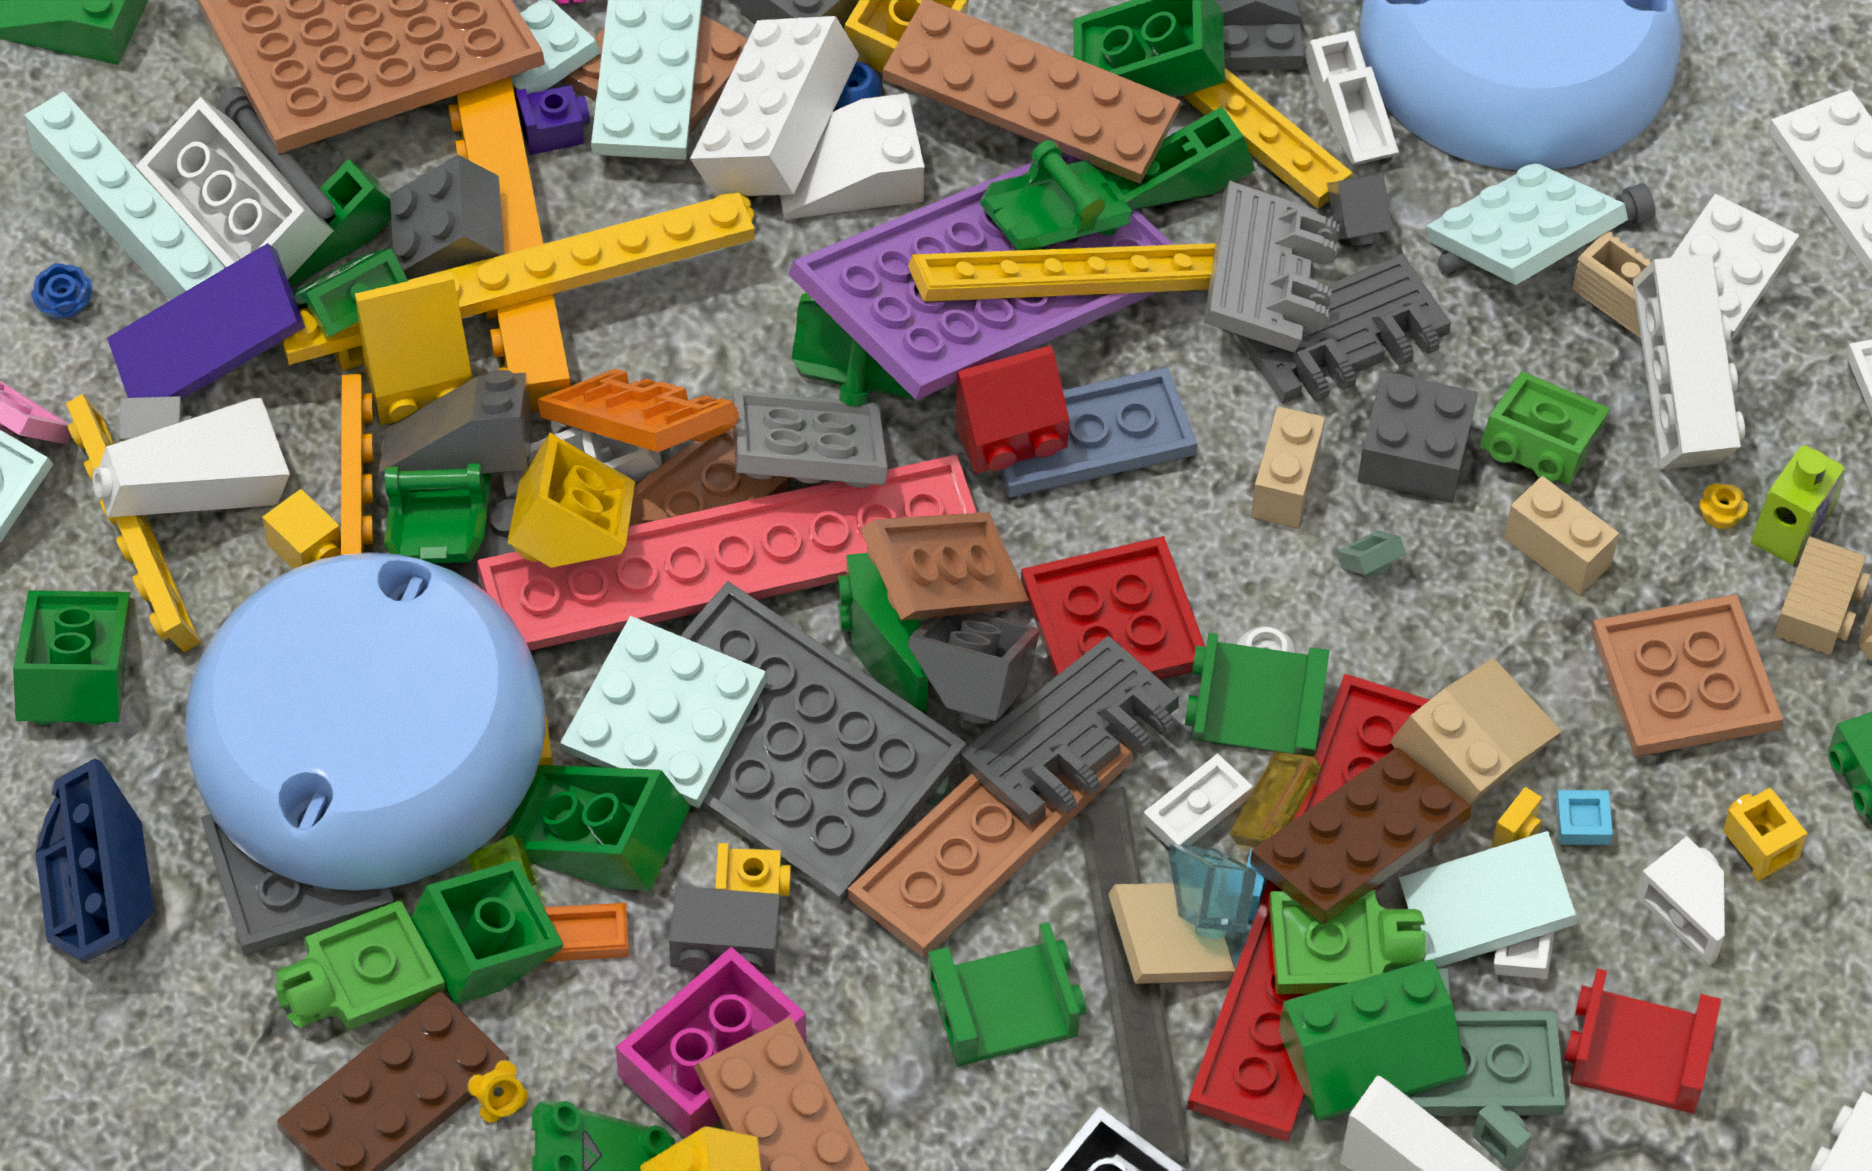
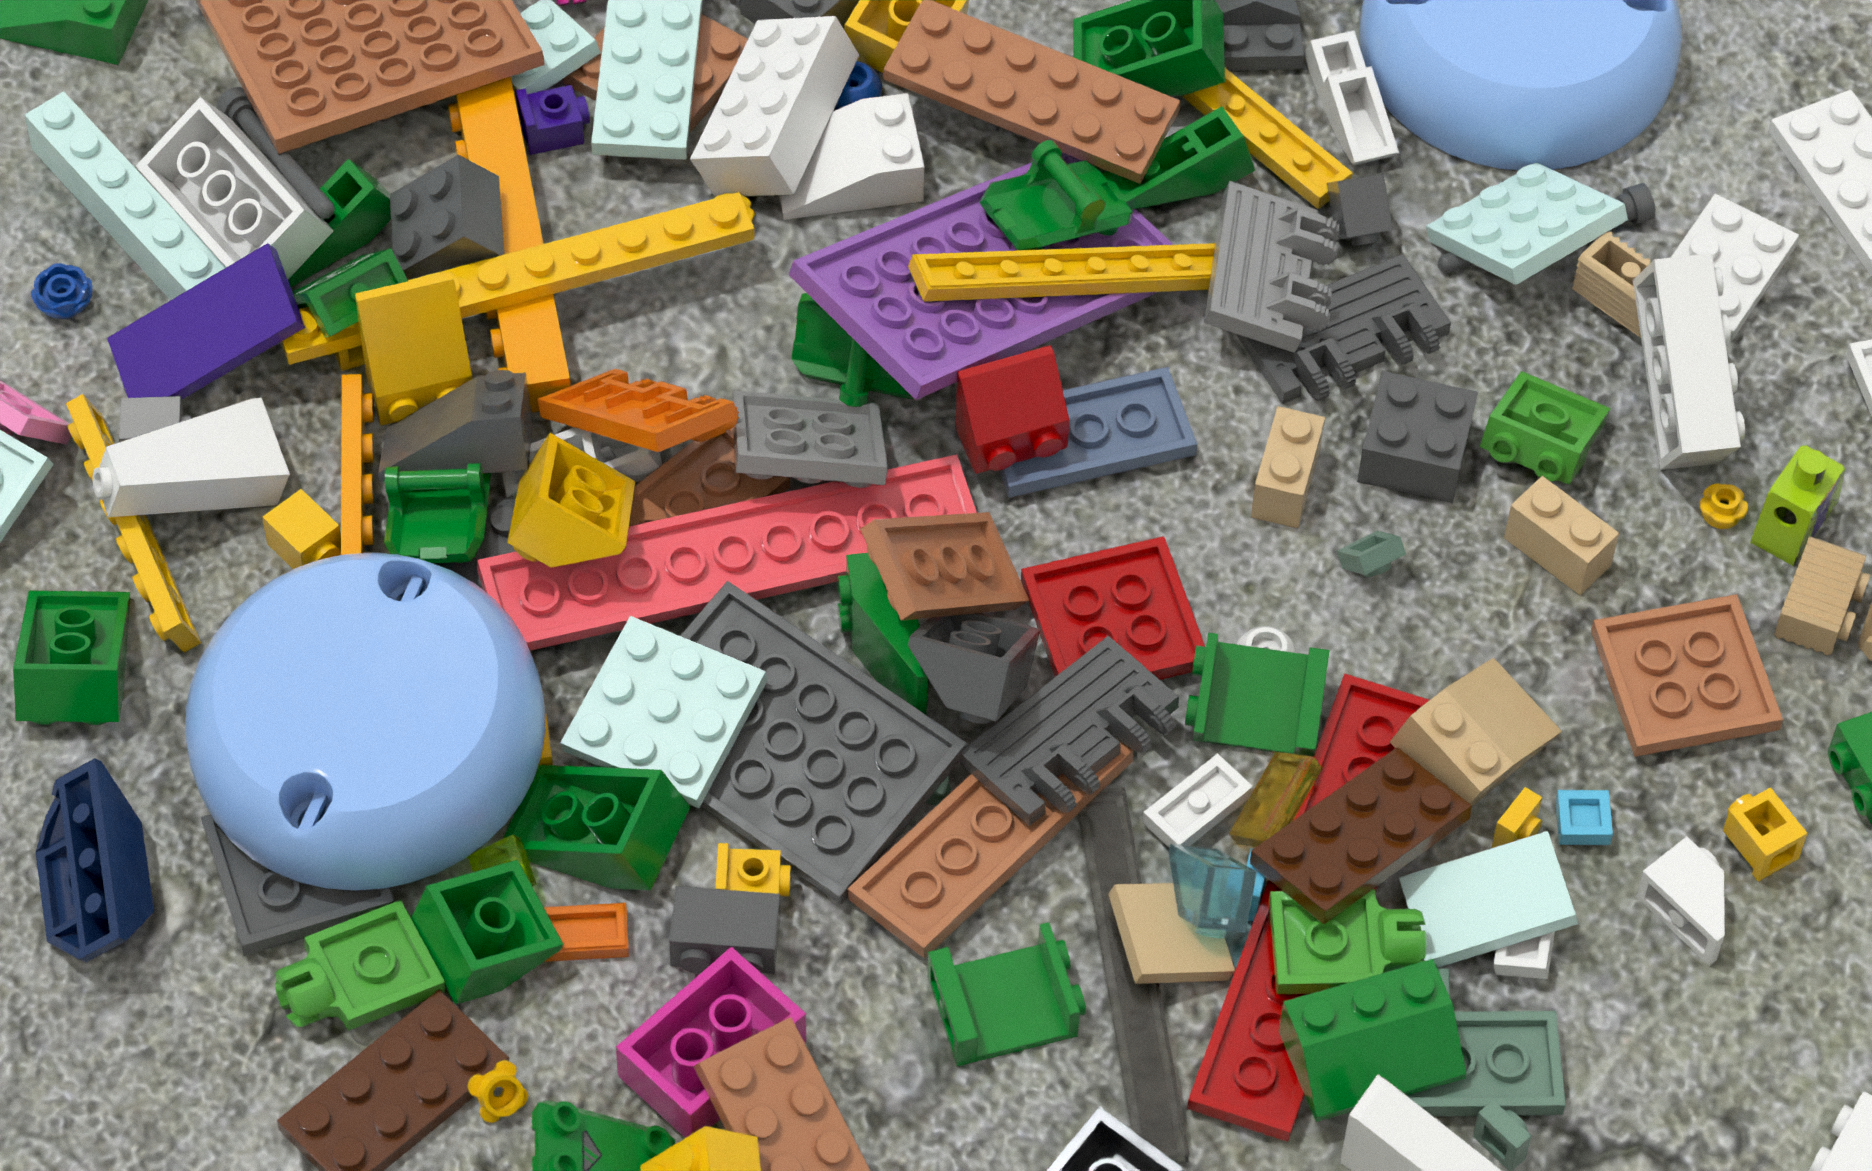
red panel [1564,968,1722,1114] -> none

